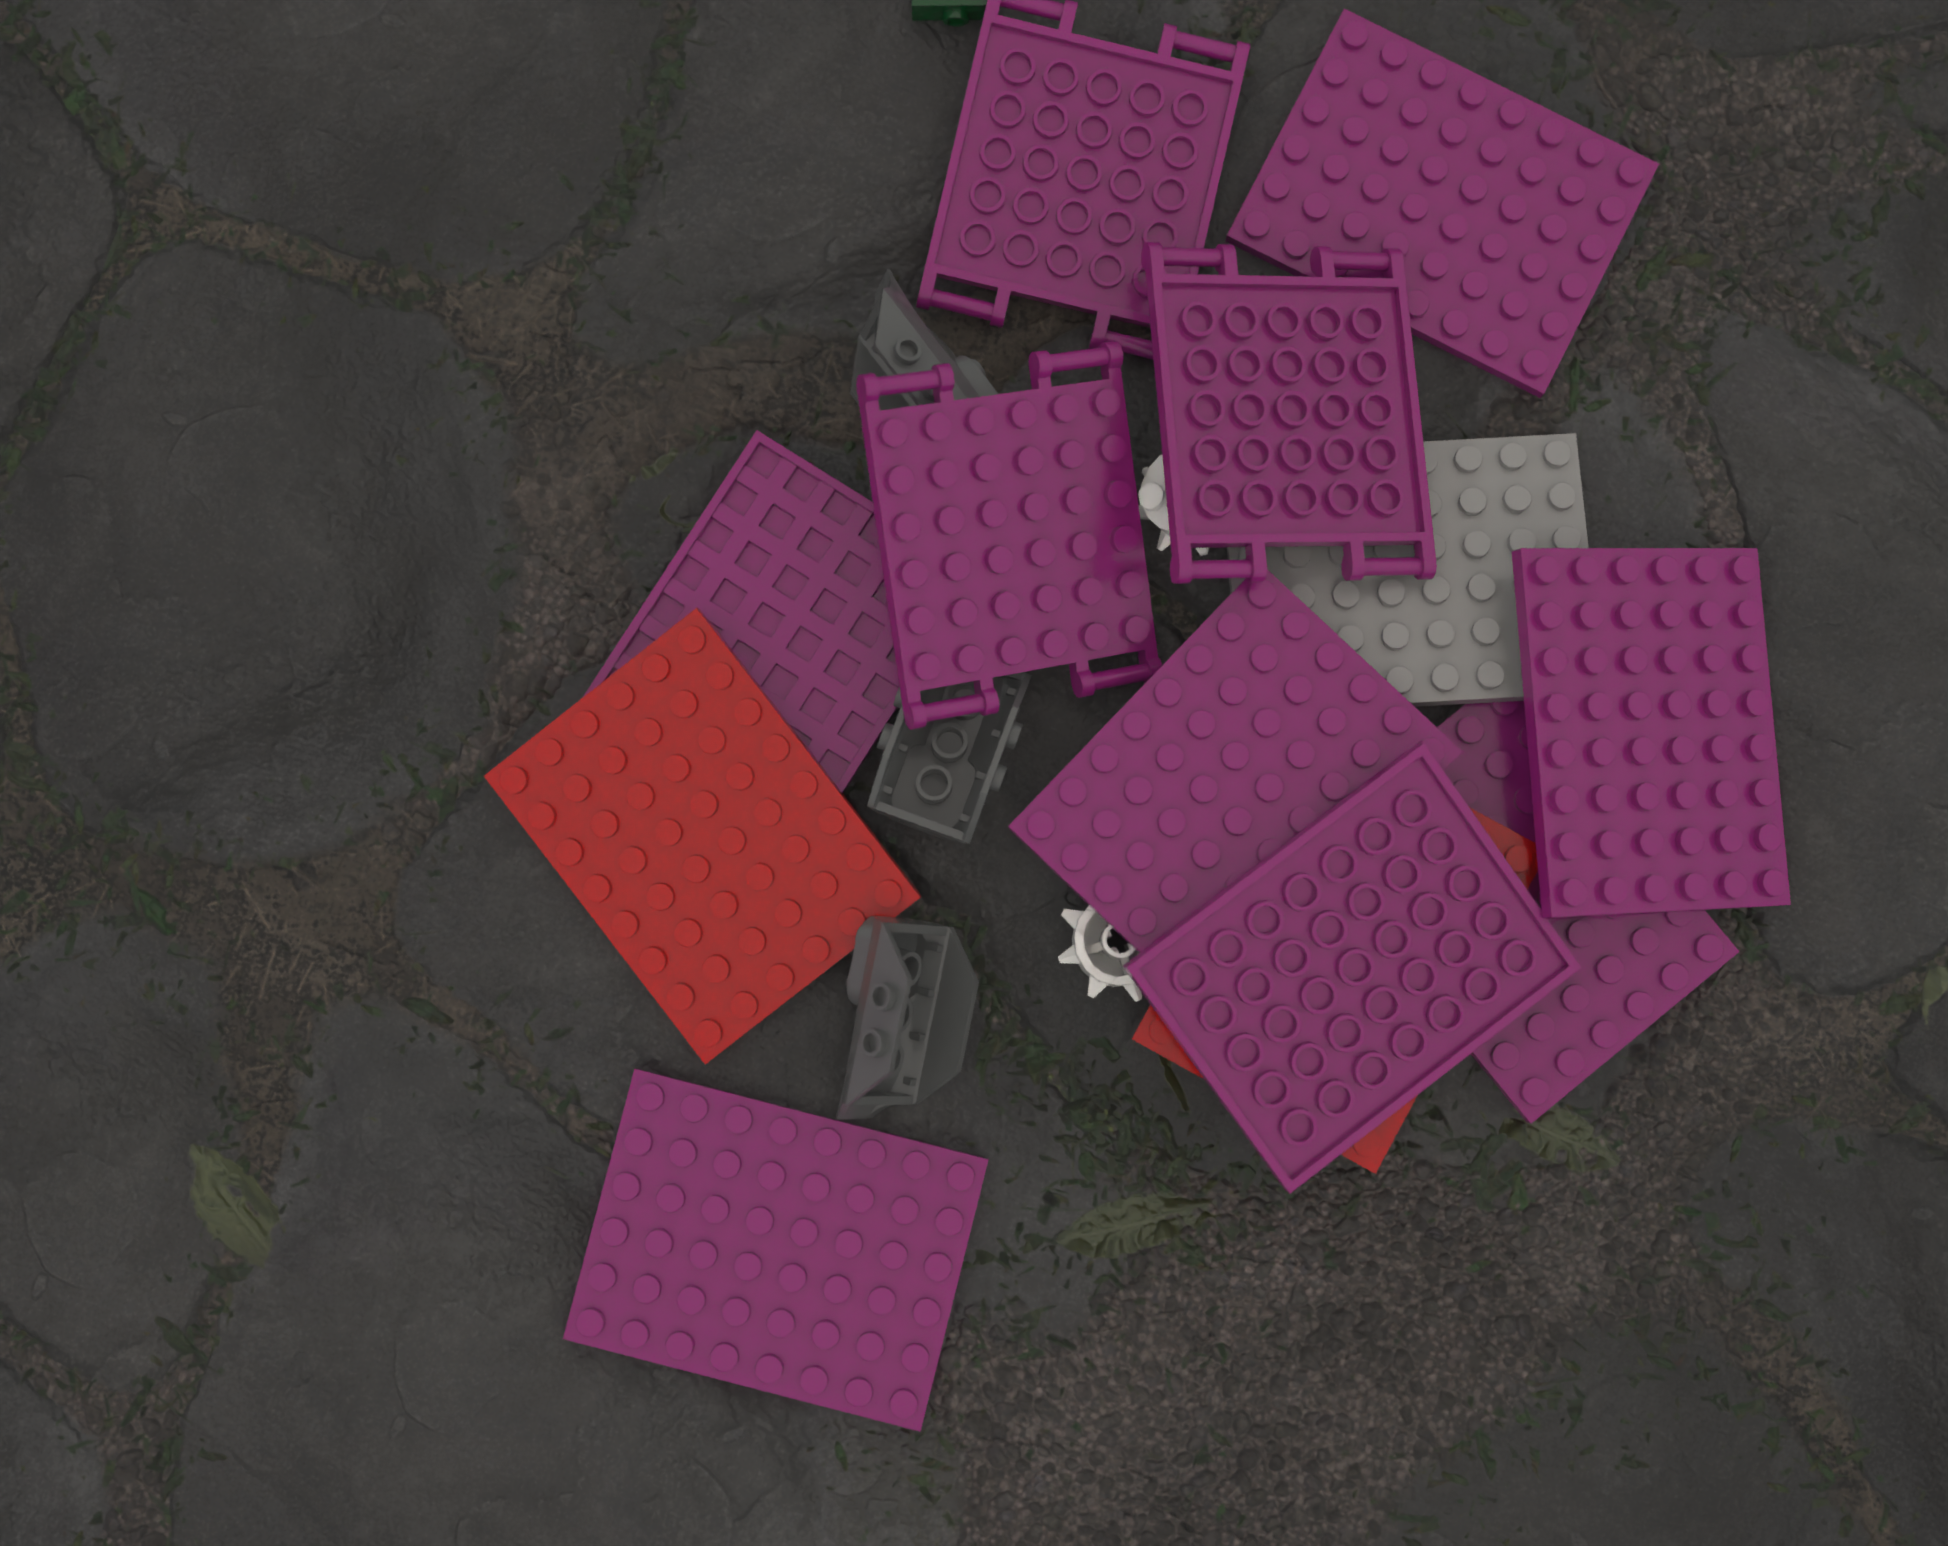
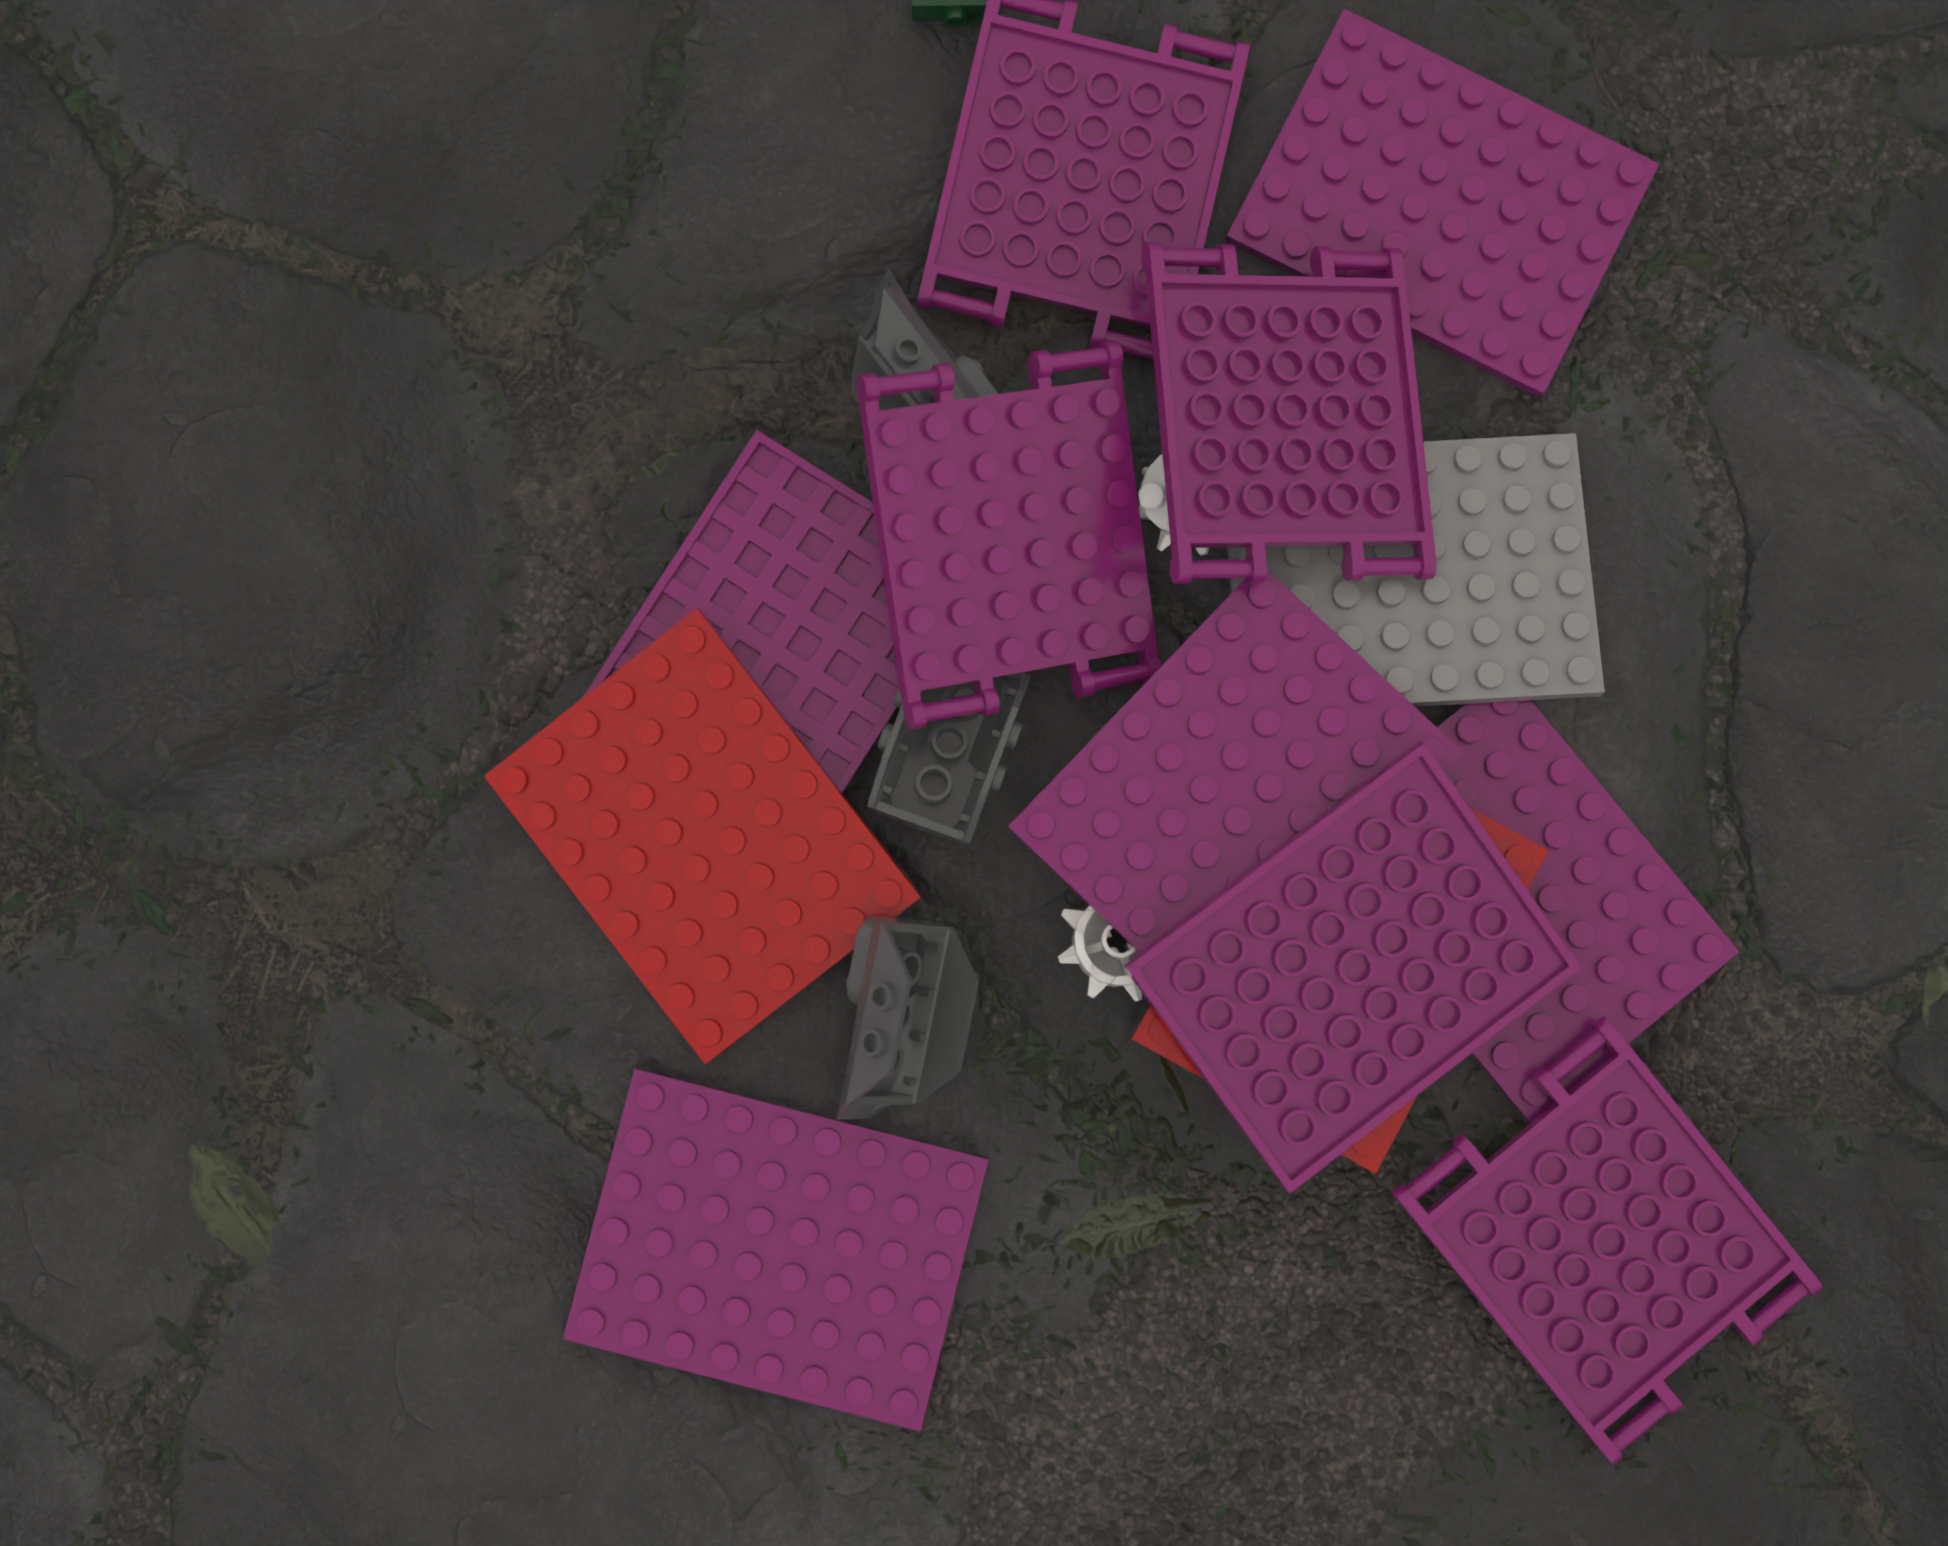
magenta plate [1512,548,1791,918] -> none
none -> magenta plate [1391,1017,1823,1466]

